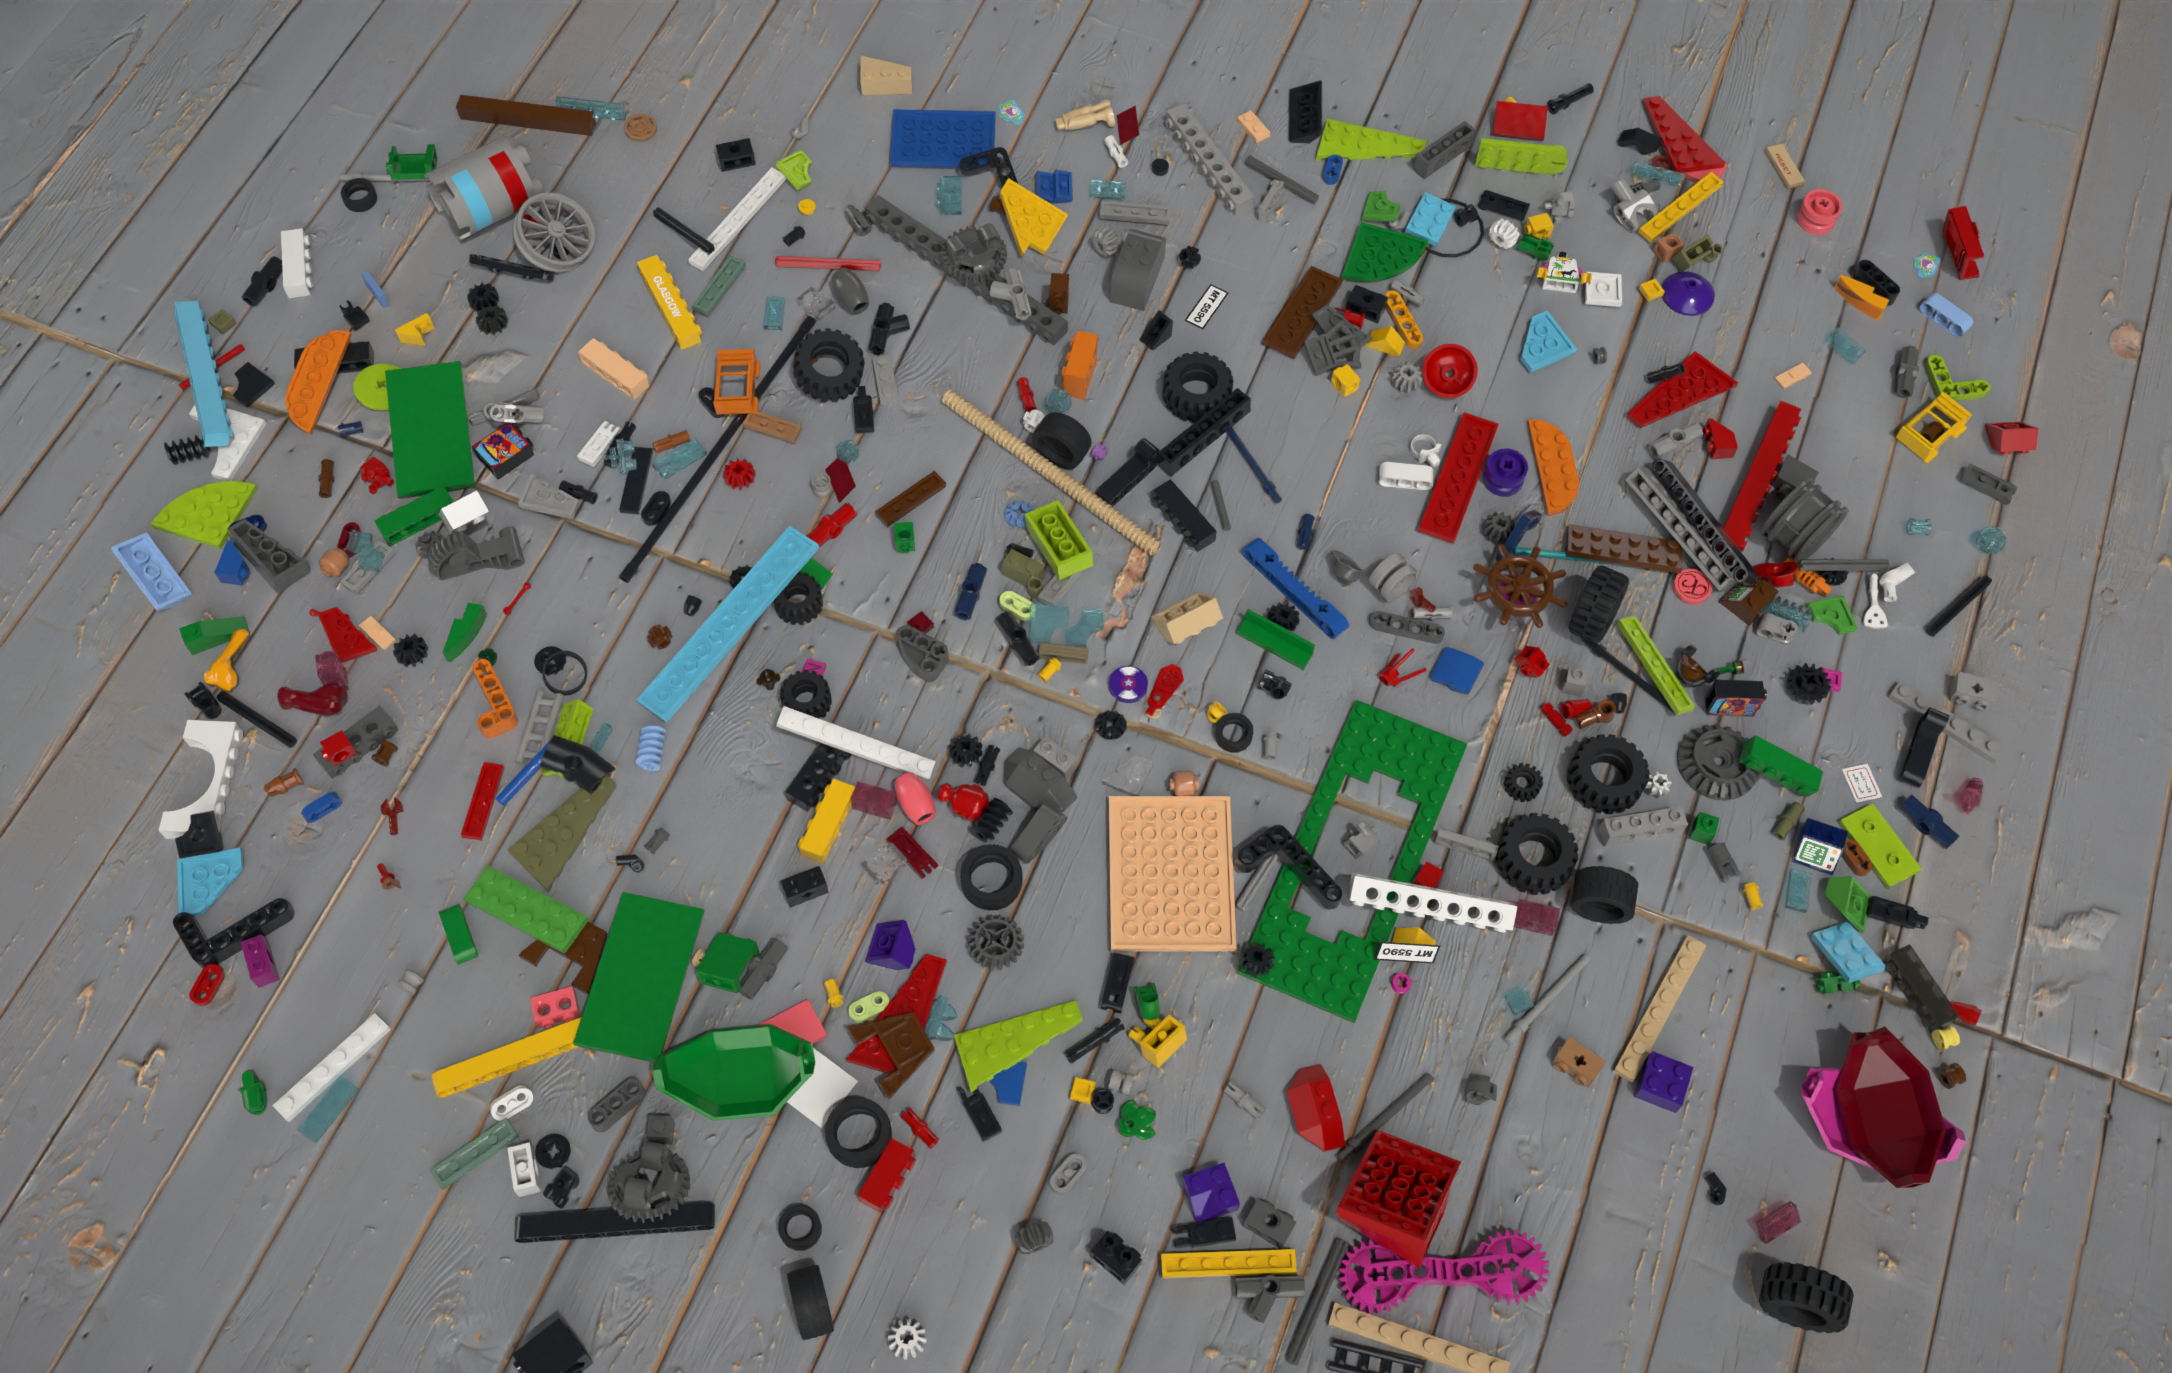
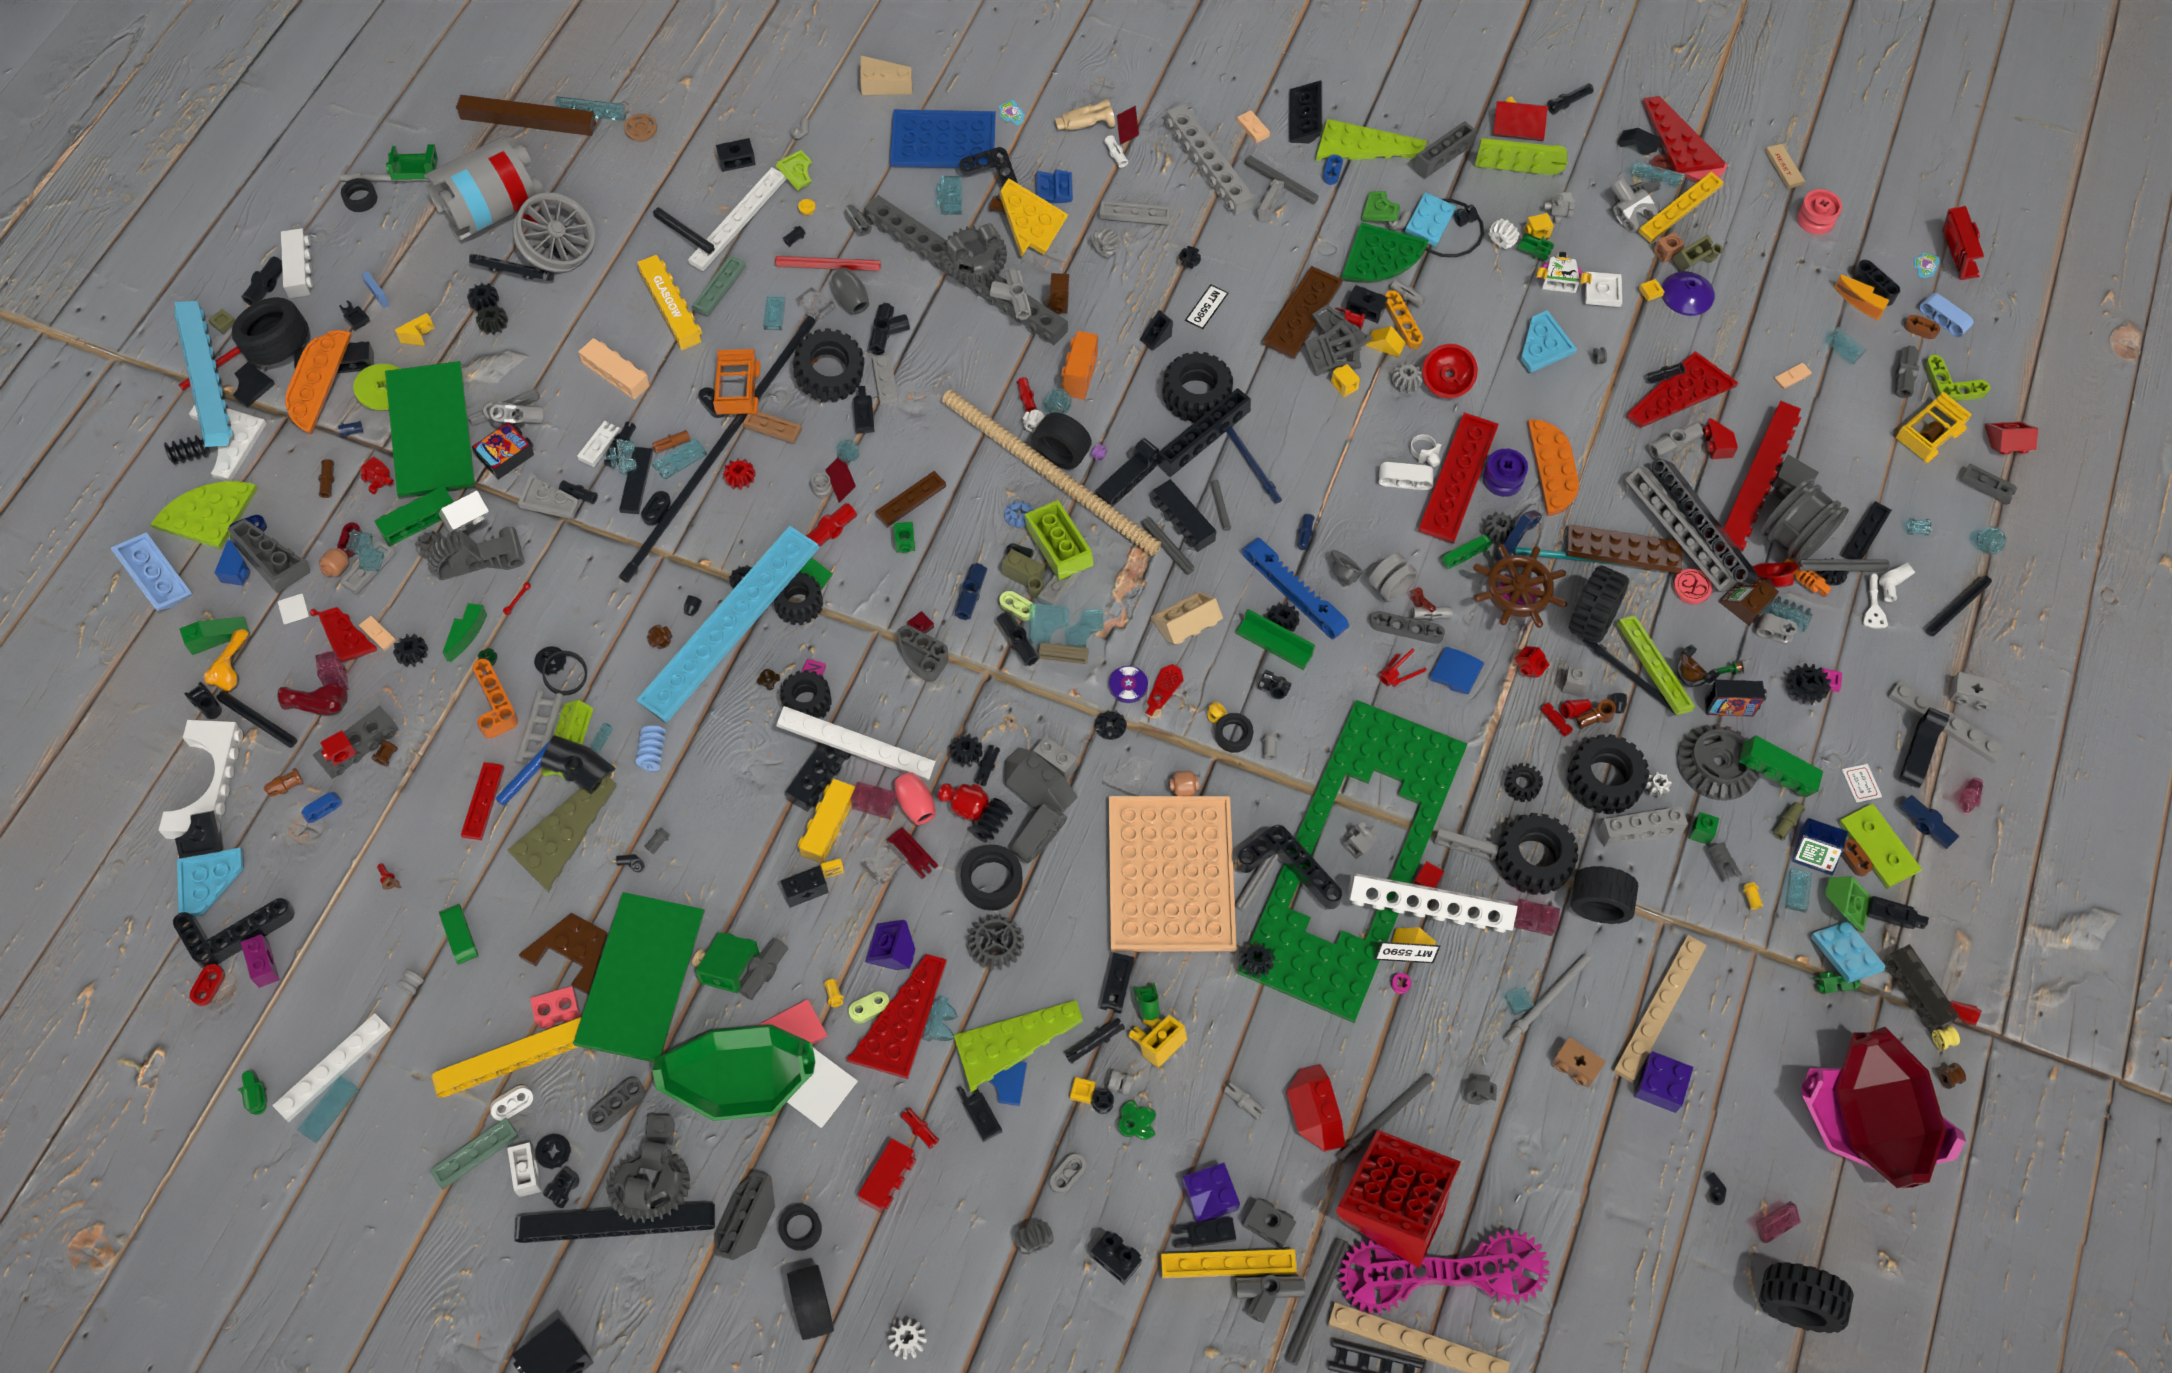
clear red bar [381,797,404,835] -> none
bright green plate [463,866,589,954] -> none
black tyre [825,1098,892,1168] -> none
reddish brown wing [847,1012,935,1100] -> none
yellow pin [1037,658,1061,683] -> none
clear light blue plate [1090,180,1126,200] -> none
dark grey brick [1110,229,1166,311] -> none
black tile [1152,159,1169,176] -> none
black plate [1478,190,1530,221] -> none
bright green tile [1806,596,1858,635] -> none
none -> black tyre [232,297,309,365]
none -> white sticker [278,594,309,624]
none -> dark grey wedge [715,1171,775,1260]
none -> yellow tile [821,858,844,878]
none -> dark grey axle [1142,517,1194,575]
none -> green beam [1441,535,1492,569]
none -> black tile [1841,501,1892,559]
none -> dark orange beam [1904,315,1940,339]

